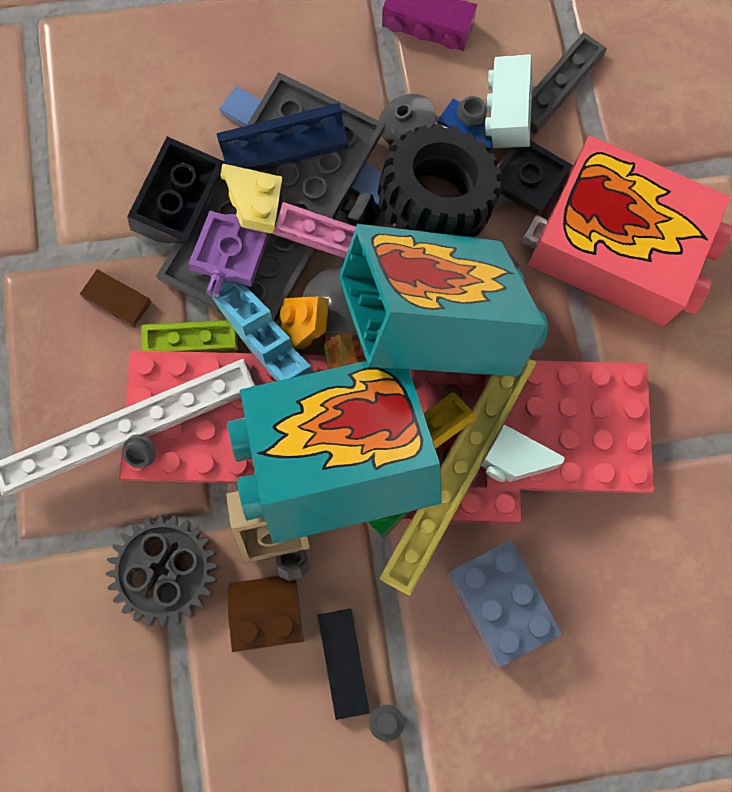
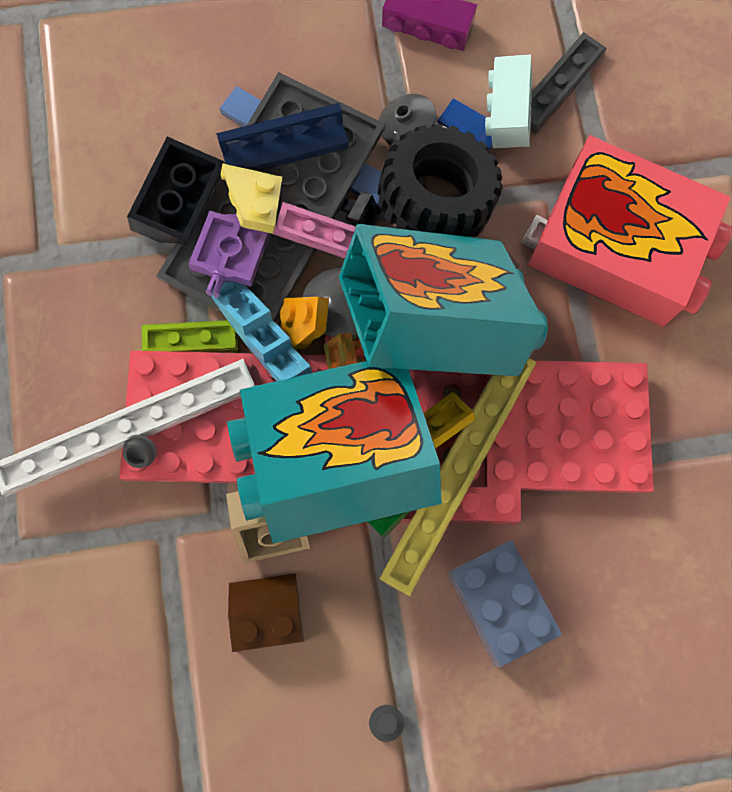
reddish brown tile [80,269,151,328] -> none
dark grey gear [106,515,219,627] -> none
dark grey tile [275,550,310,581] -> none
black tile [318,608,370,720] -> none
dark grey plate [457,96,487,126] -> none
light aqua slope [481,424,565,482] -> none
black plate [499,140,573,216] -> none

